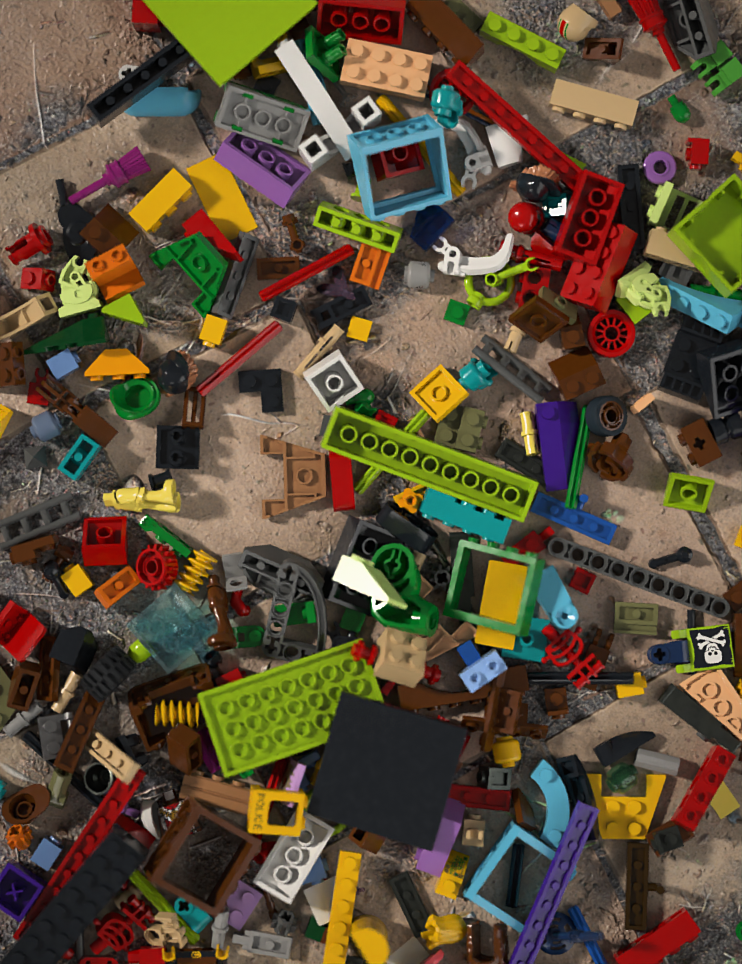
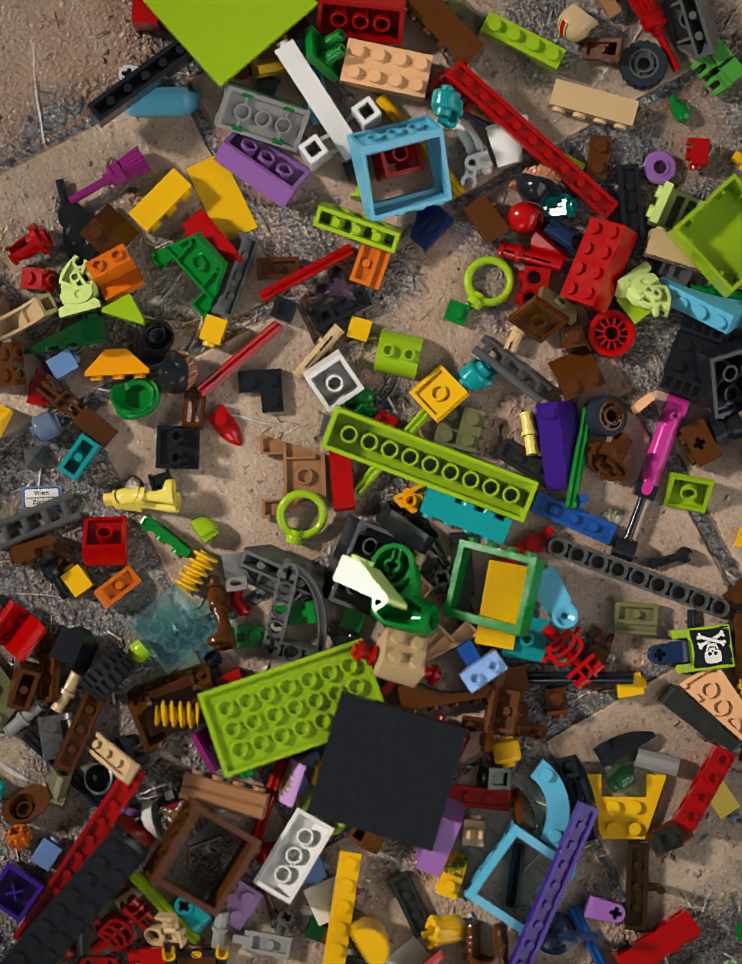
red gear [136,544,179,591] -> none
reddish brown brick [166,723,203,776] -> none
yellow window [246,784,308,837] -> none
reddish brown bar [281,213,306,255] -> none
light grey head [404,261,435,289] -> none
white piece [432,233,514,277] -> none
lime brick [485,257,539,287] -> none
red slope [551,169,625,266] -> none
red tile [568,566,597,595] -> none
none -> sticker [21,485,62,510]
none -> black cap [136,319,175,364]
none -> lime piece [189,517,220,546]
none -> red plate [206,405,242,446]
none -> lime piece [276,489,328,546]
none -> lime brick [373,329,423,380]
none -> reddish brown brick [463,194,510,246]
none -> medium lavender piece [582,893,625,923]
none -> reddish brown plate [585,134,612,180]
none -> dark pink piece [610,394,689,562]
none -> black wheel [619,40,668,90]

